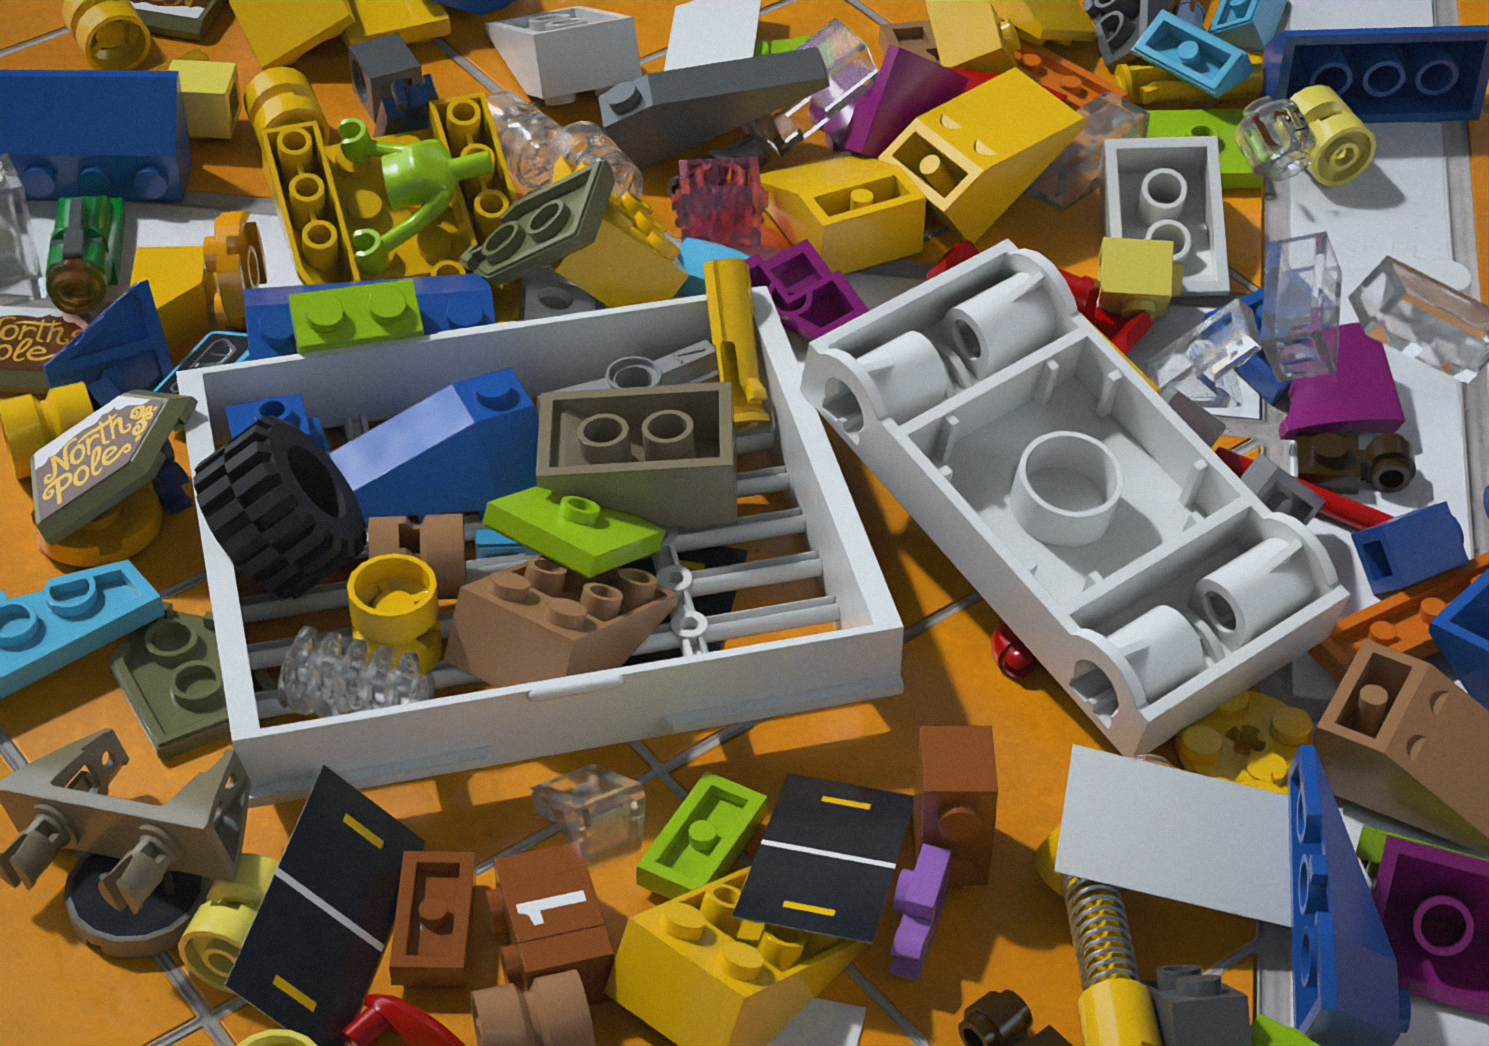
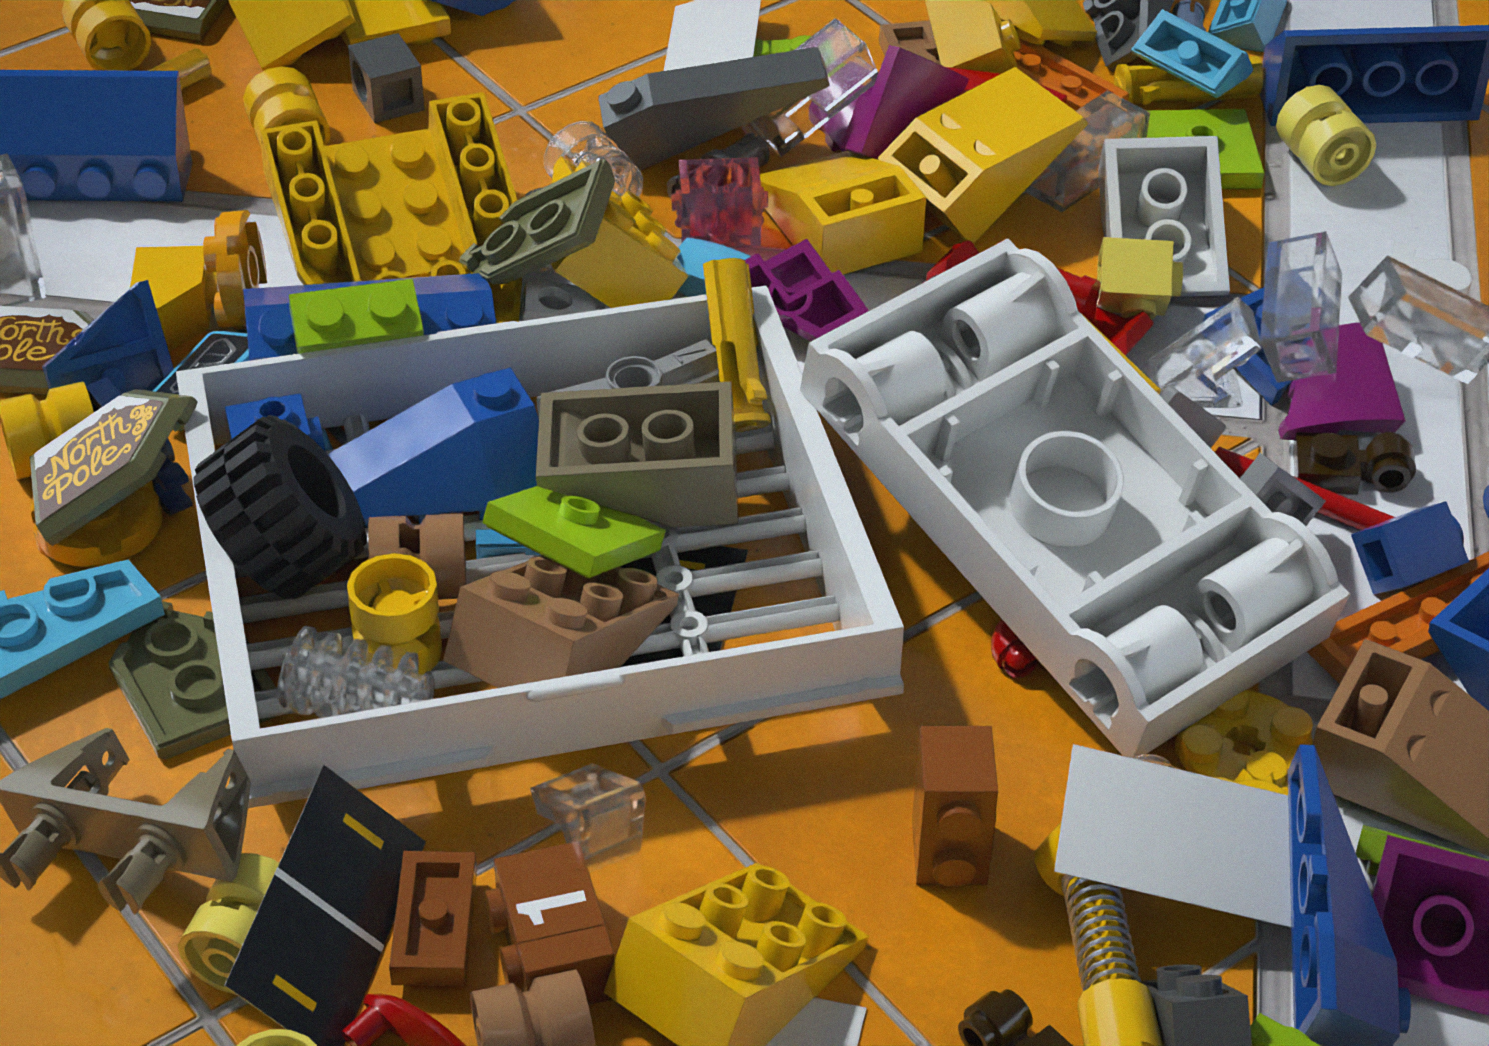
plate [45,195,126,315] -> none
tile [64,852,212,958] -> none
light yellow brick [168,59,242,139] -> none
lime piece [338,117,494,276] -> none
dark blue plate [373,74,439,138] -> none
white slope [484,6,642,106] -> none
clear wheel [486,91,571,189] -> none
lime plate [636,771,768,899] -> none
black sticker [732,773,914,944] -> none
medium lavender plate [889,843,951,981] -> none
clear head [1234,96,1317,182] -> none

